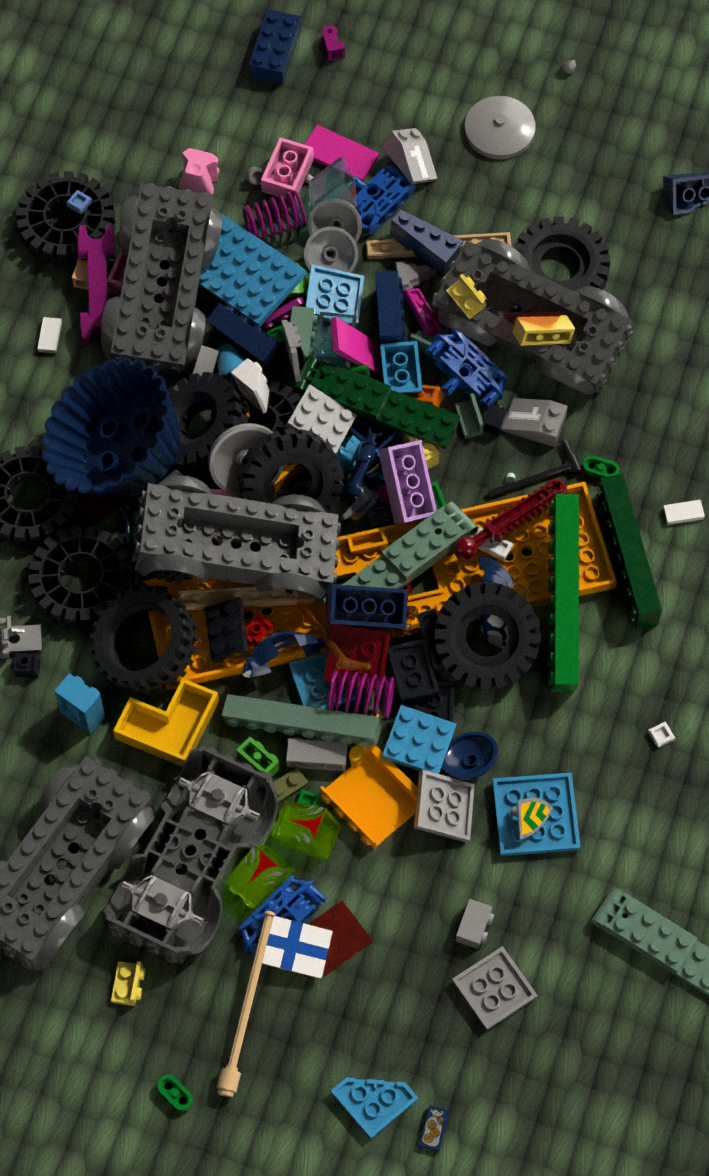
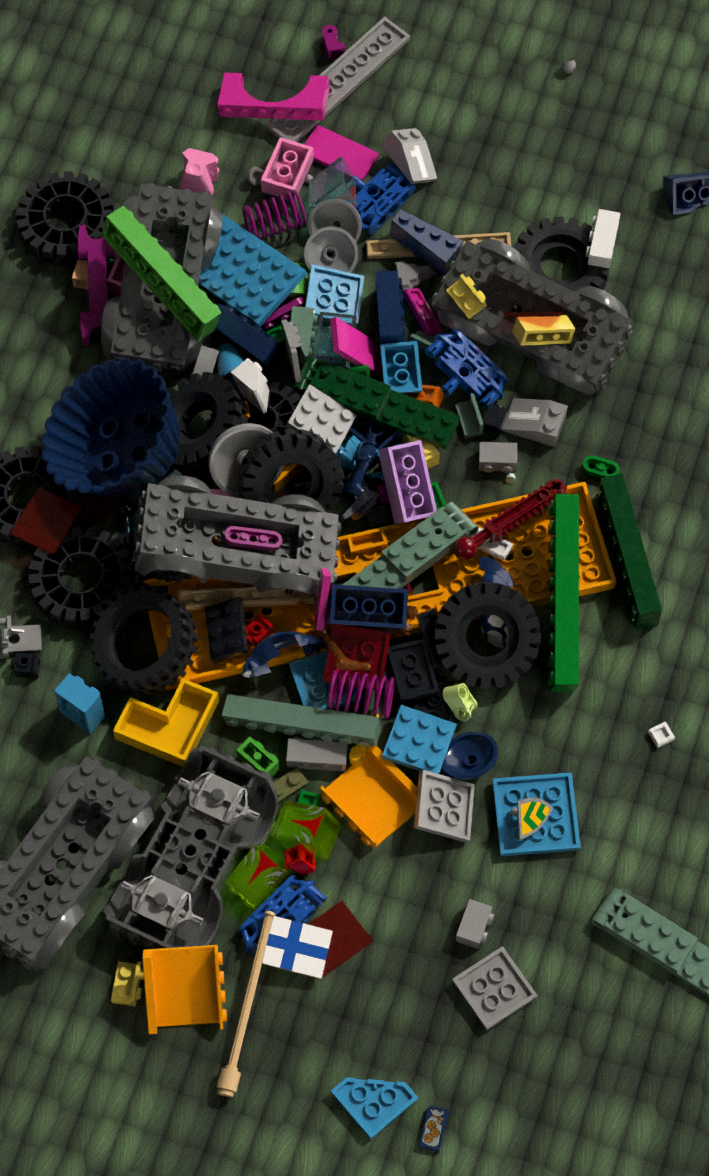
white tile [37,317,62,354] -> none
medium blue tile [66,190,92,214] -> none
green plate [157,1075,193,1112] -> none
dark blue brick [249,9,302,84] -> none
light grey dish [465,96,535,159] -> none
black bar [487,439,583,498] -> none
white tile [663,500,705,525] -> none
none -> clear red piece [10,487,82,554]
none -> bright green brick [101,205,221,342]
none -> light orange panel [143,945,227,1034]
none -> dark pink arch [217,73,330,120]
none -> magenta plate [224,526,282,551]
none -> light grey plate [265,17,410,142]
none -> red brick [284,844,316,877]
none -> dark pink tile [314,568,331,630]
none -> yellowish green piece [443,683,477,722]
none -> light grey brick [479,442,517,473]
none -> white brick [586,209,620,268]

